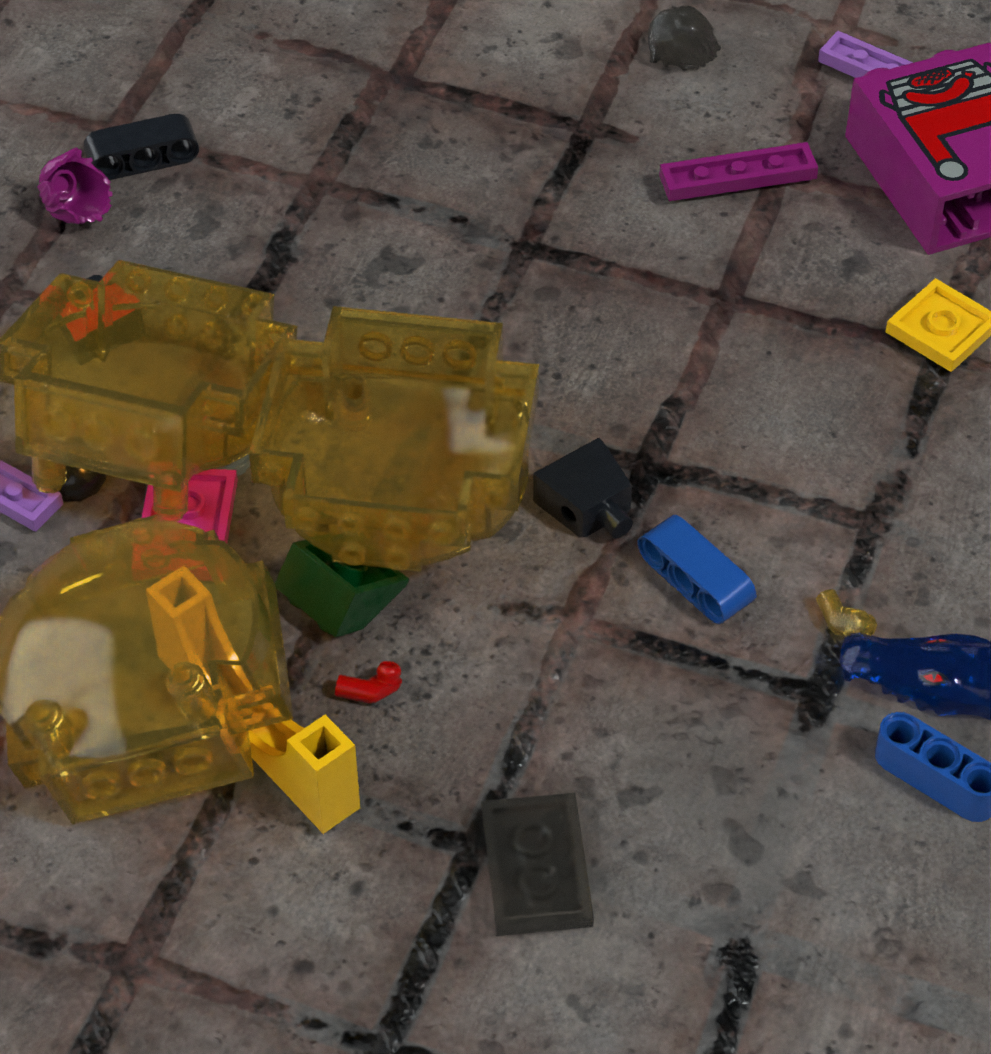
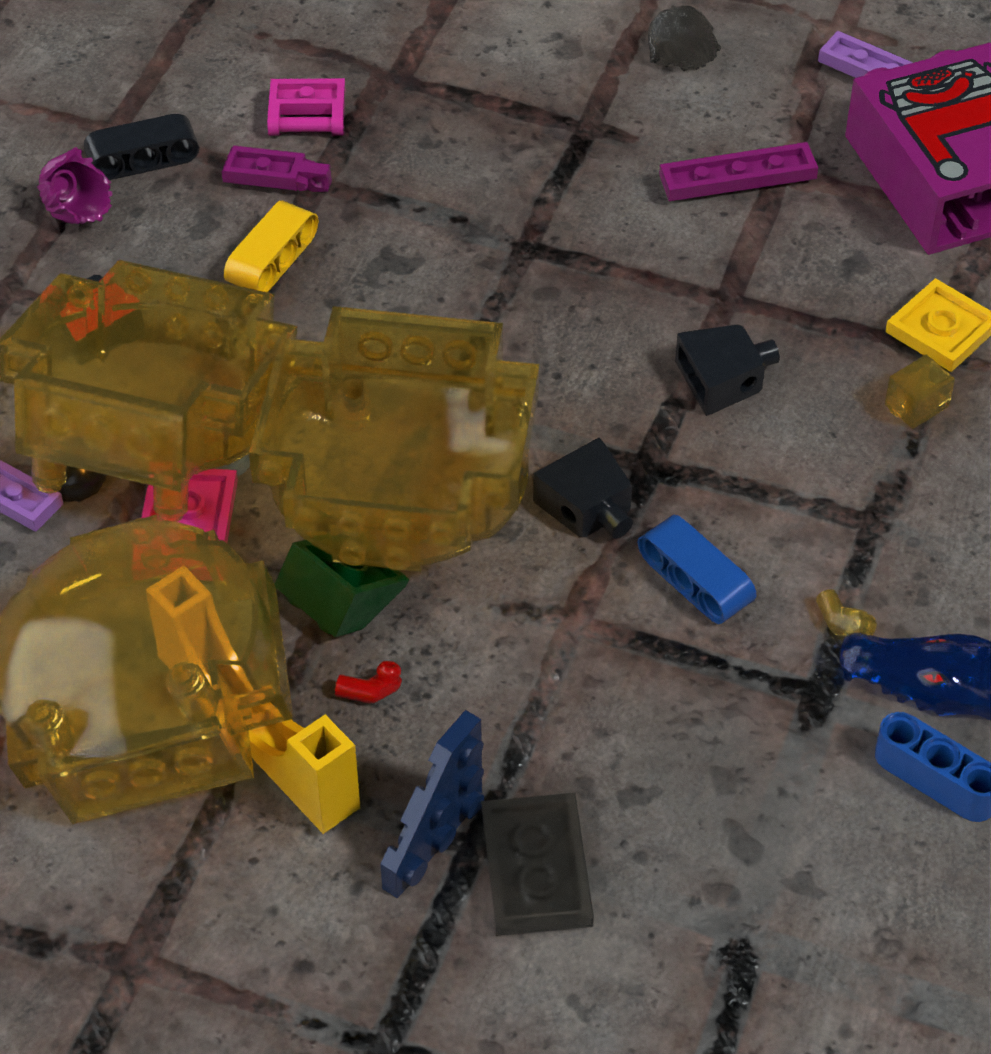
none -> magenta hinge [221,145,332,192]
none -> yellow beam [224,200,319,296]
none -> dark pink plate [267,78,346,136]
none -> dark blue plate [380,710,484,899]
none -> black torso [675,324,780,416]
none -> clear yellow brick [885,354,955,429]

